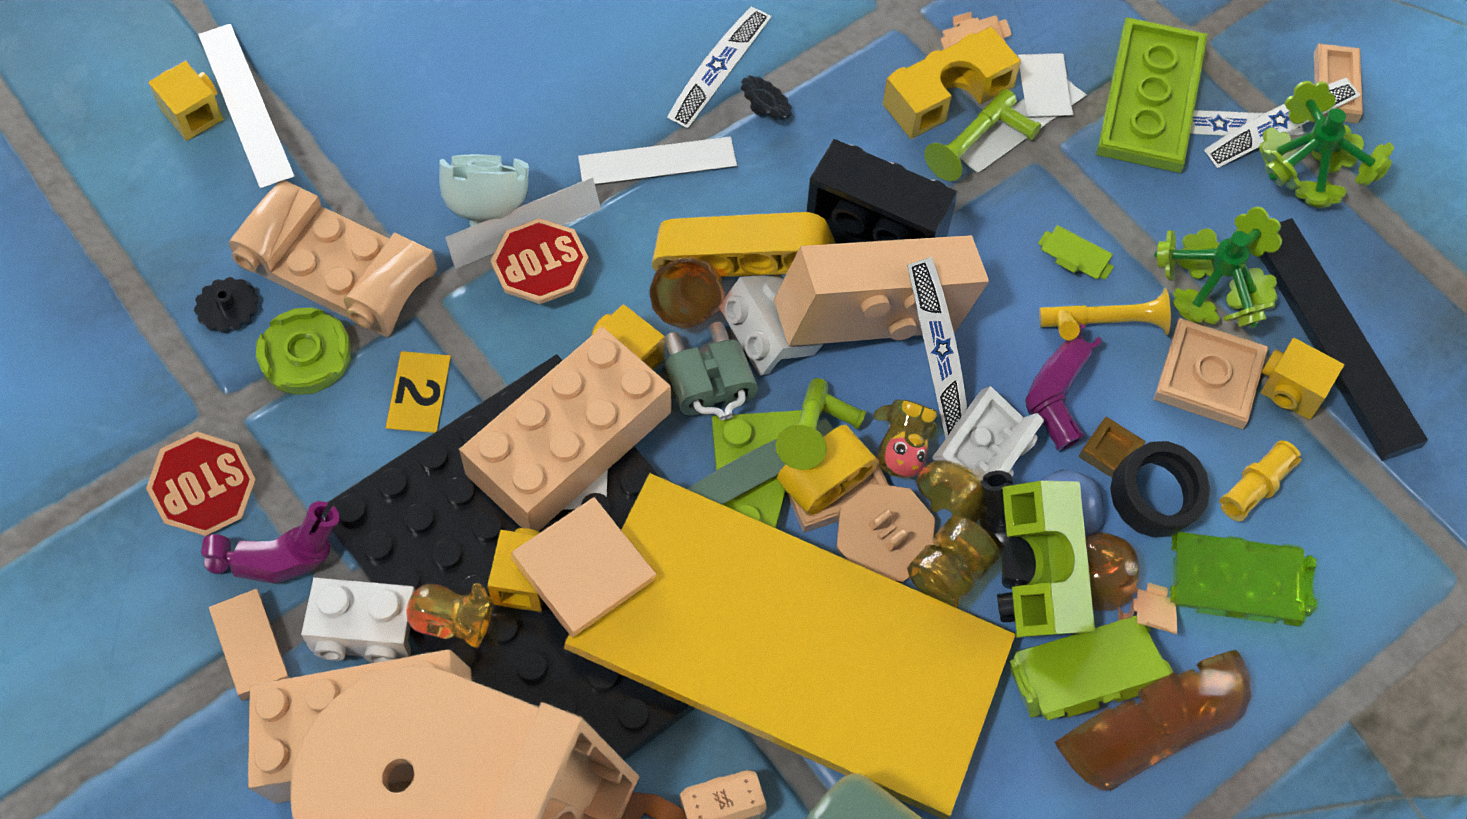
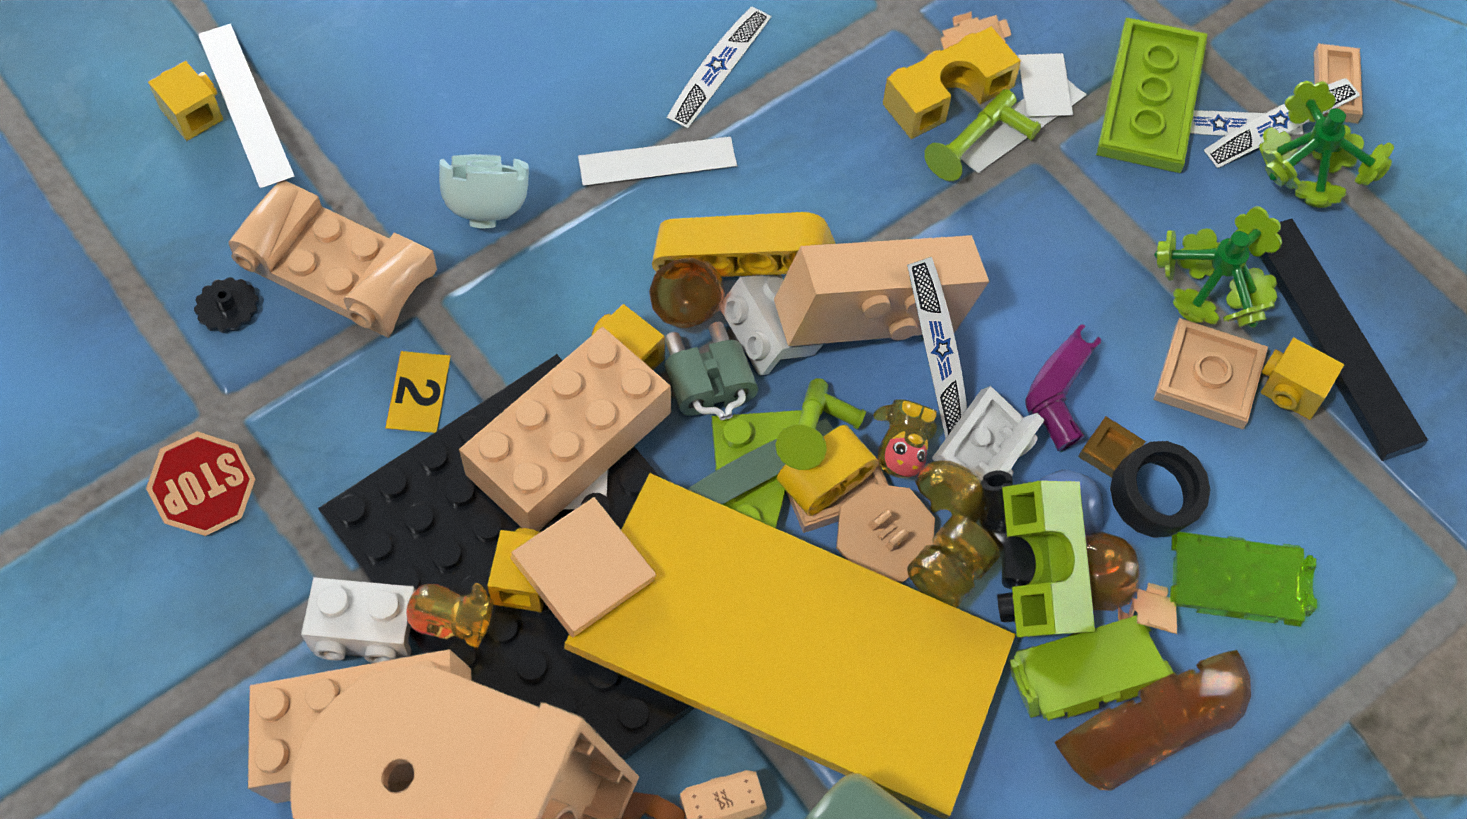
magenta arm [201,501,340,584] -> none
light nougat tile [208,588,290,701] -> none
lime tile [256,307,351,395] -> none
white sticker [445,177,601,269] -> none
piece [491,218,589,304] -> none
black piece [741,75,792,121] -> none
black brick [806,139,958,244] -> none
lime piece [1038,225,1114,280] -> none
yellow piece [1039,288,1171,341] -> none
yellow pin [1219,440,1302,522] -> none

